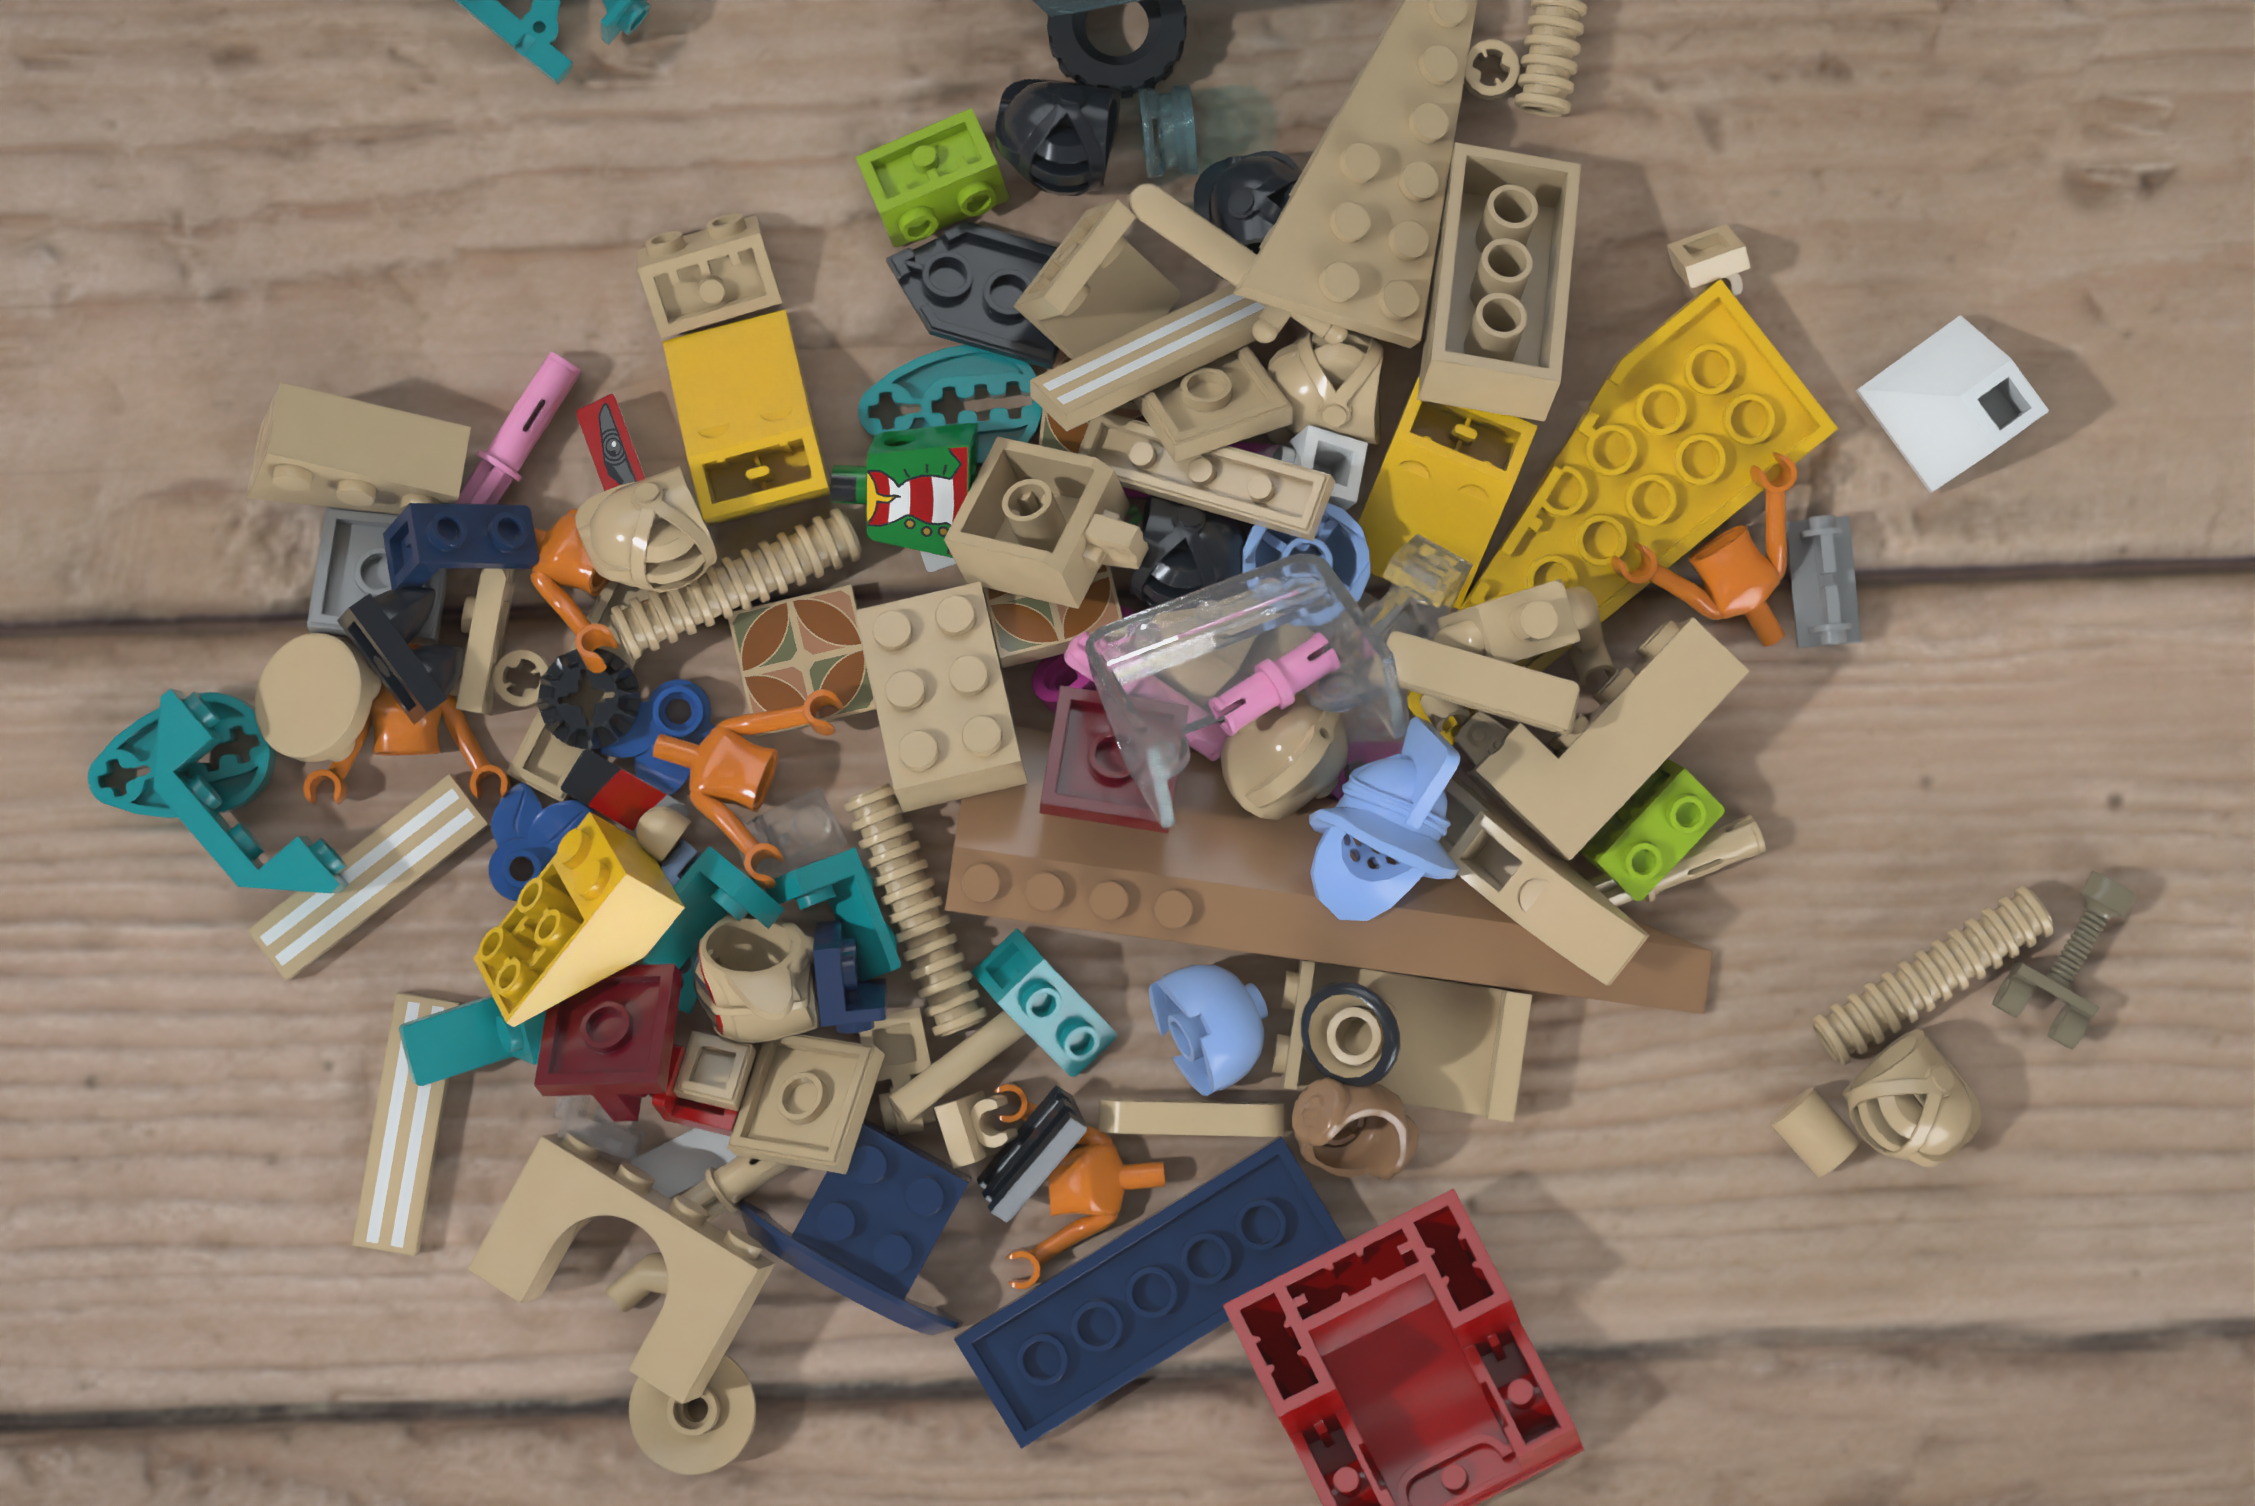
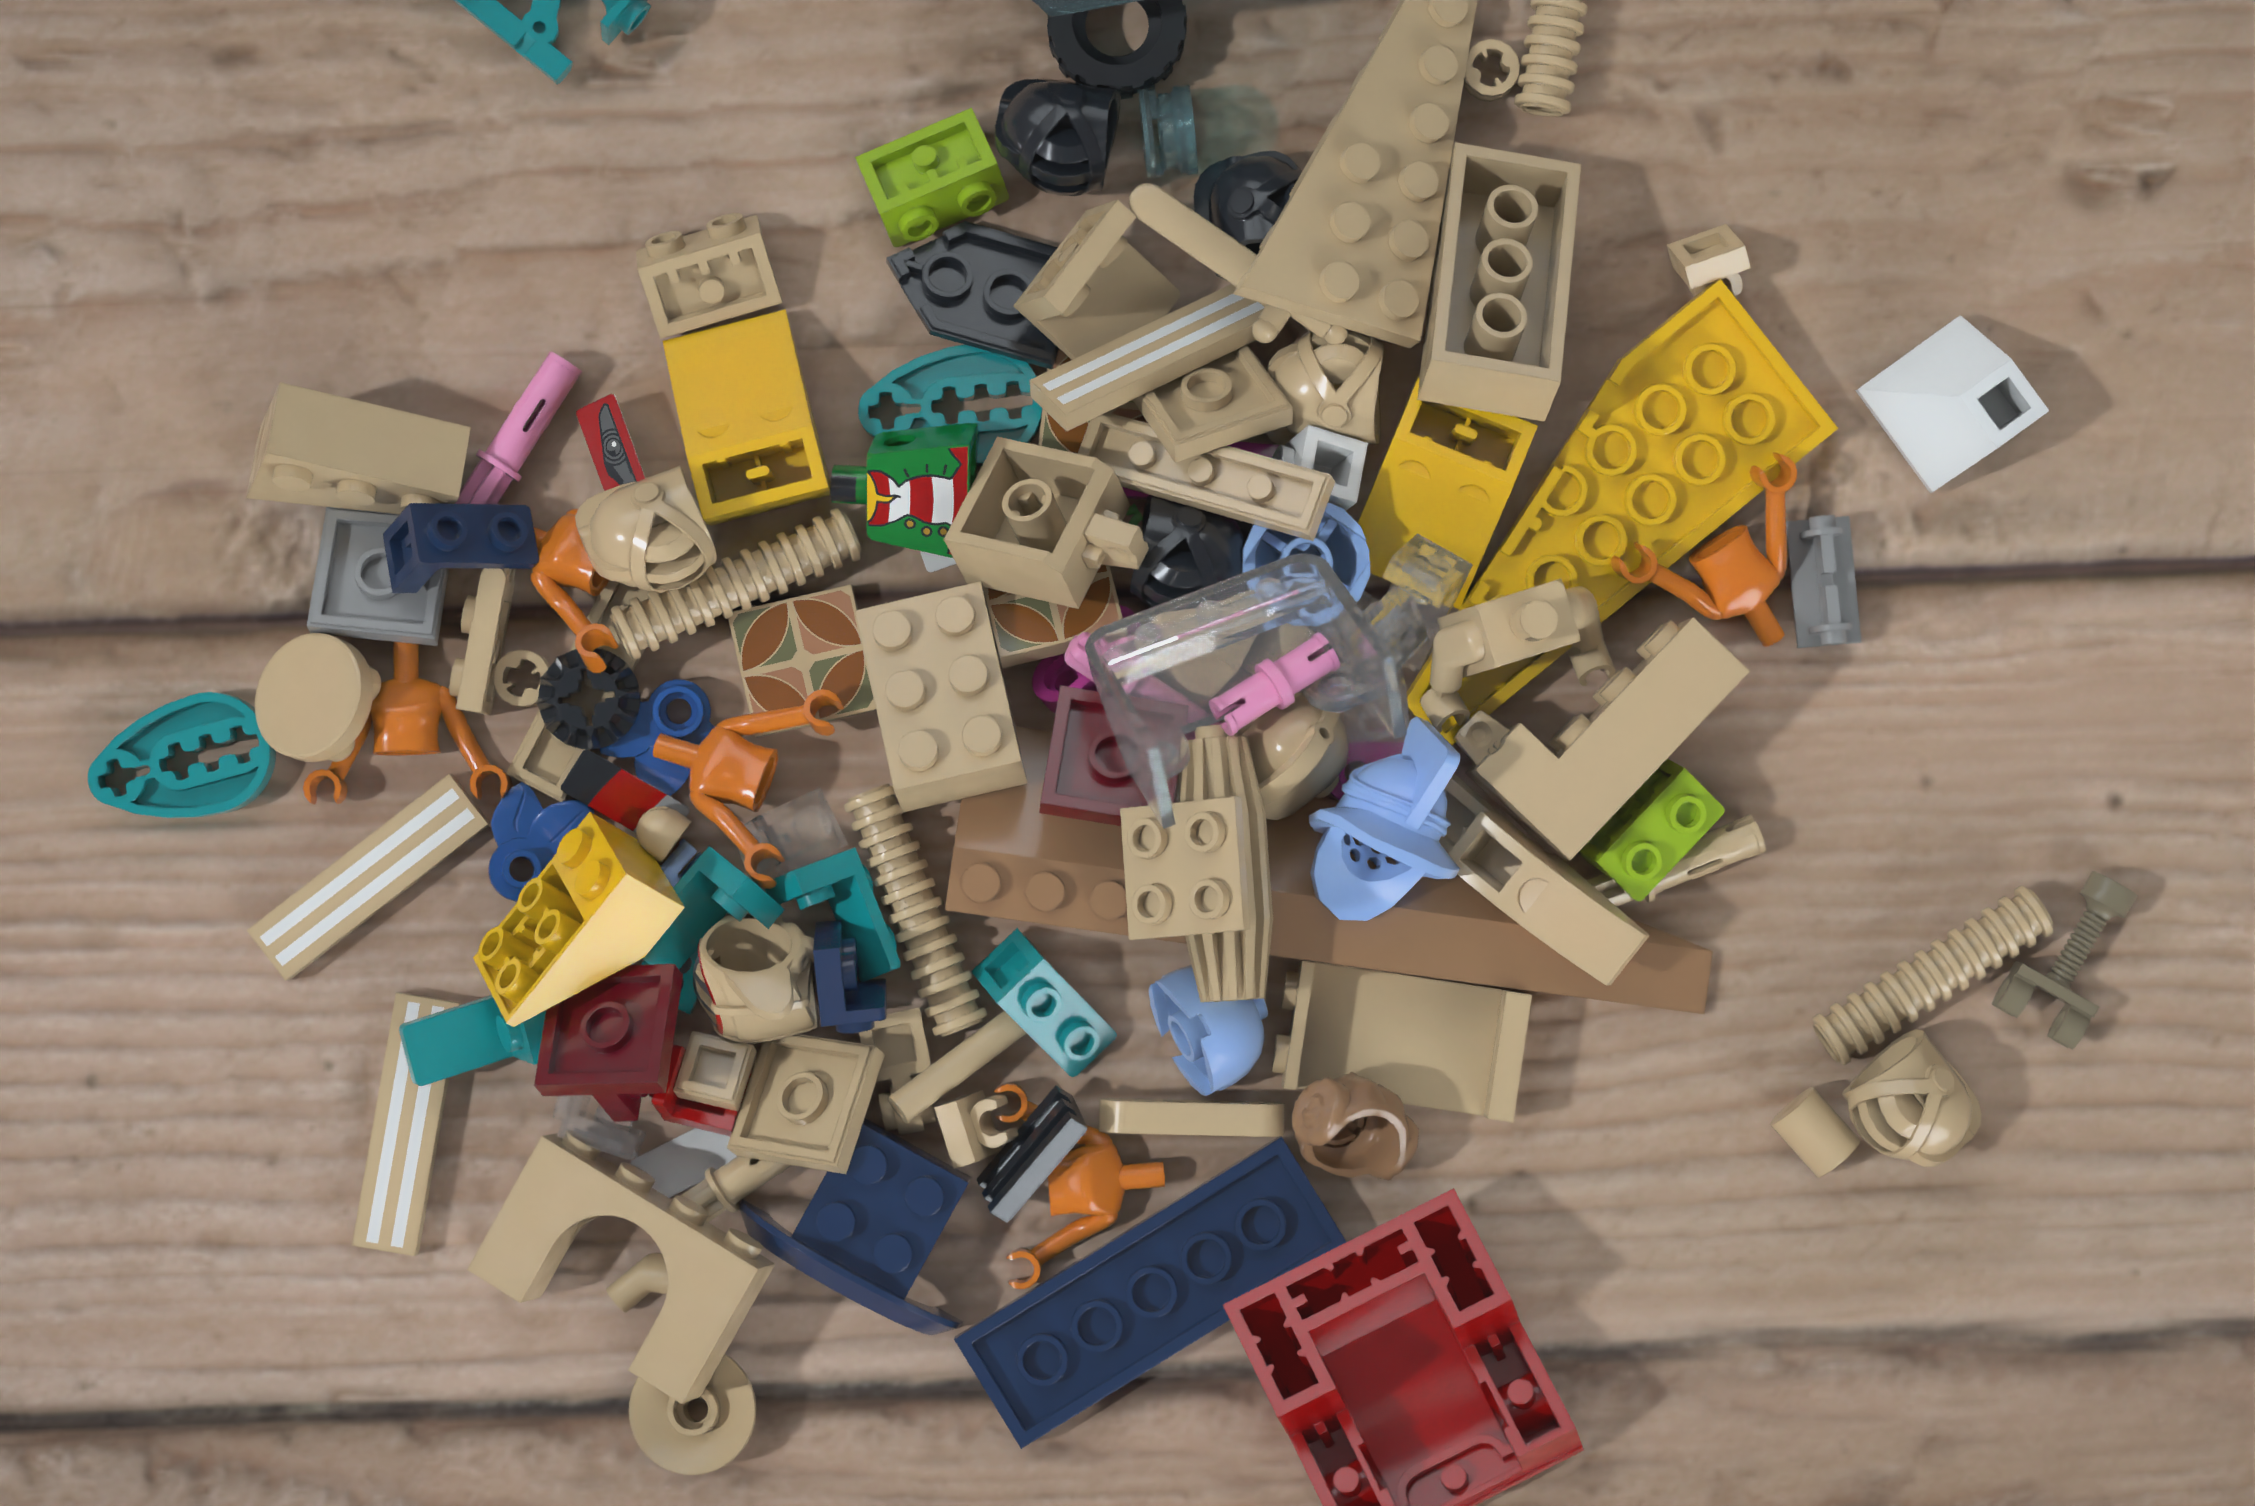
teal slope [153,689,349,894] -> none
black tile [337,586,464,724] -> none
tan hat [1301,981,1400,1087] -> none
tan slope [1378,631,1580,736] -> none
none -> tan plate [1120,725,1273,1003]

